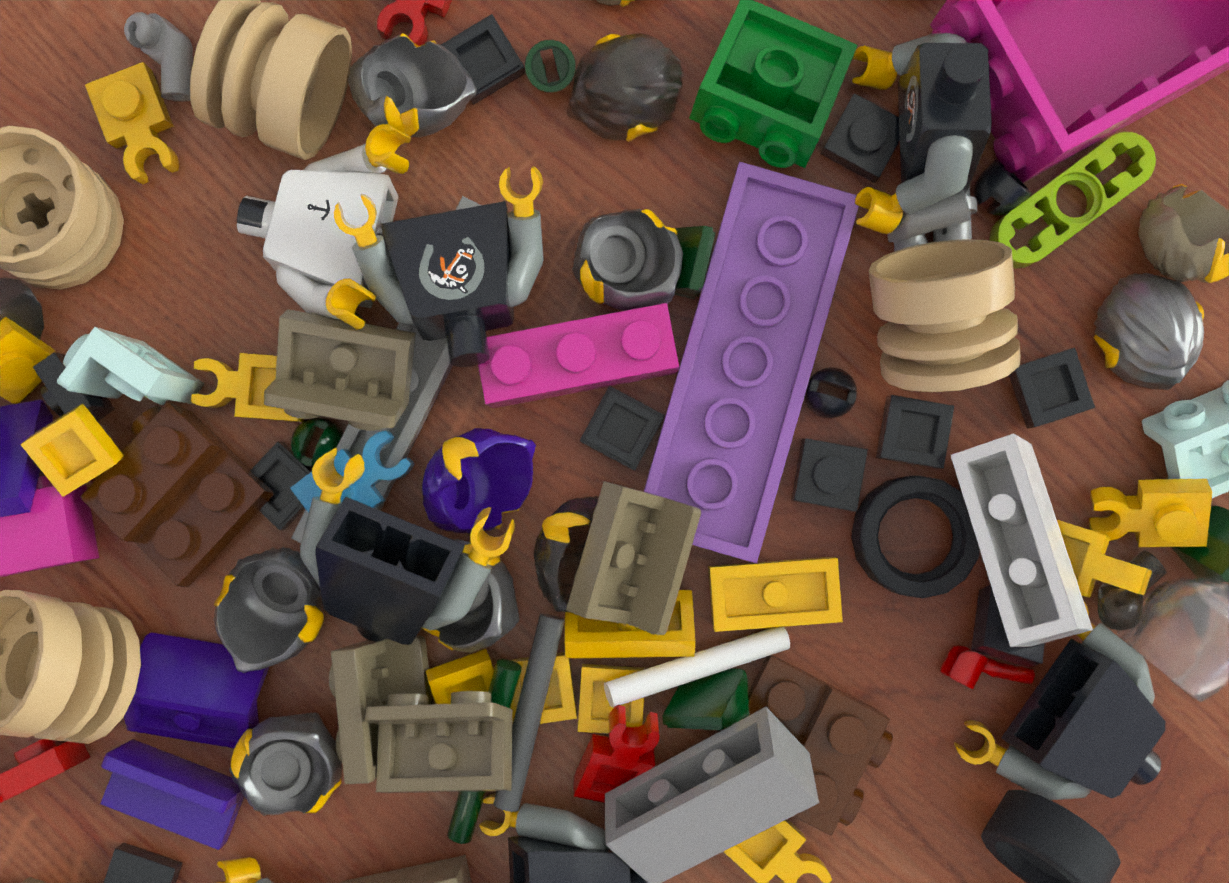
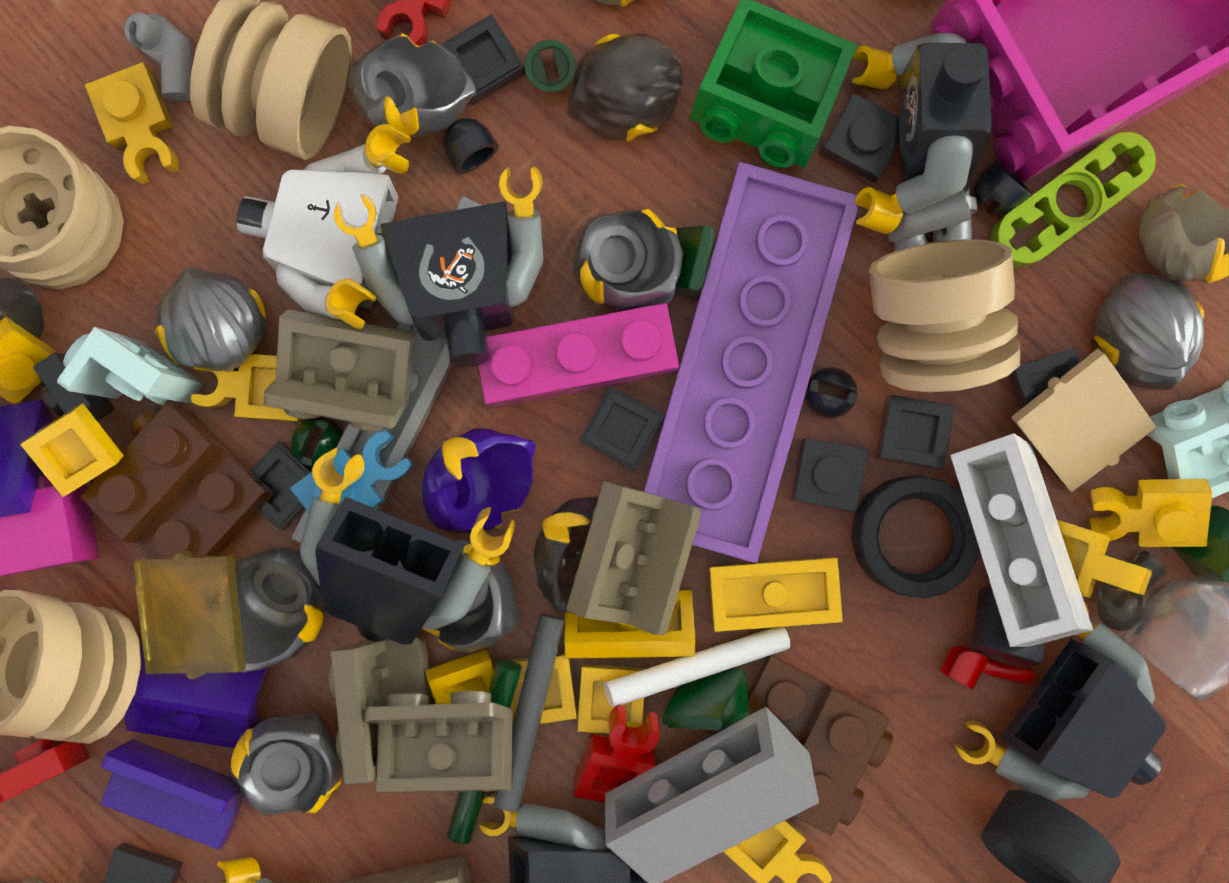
none -> clear yellow piece [134,550,246,680]
none -> flat silver hair [154,267,268,372]
none -> black hinge [442,118,499,174]
none -> tan piece [1011,349,1156,493]

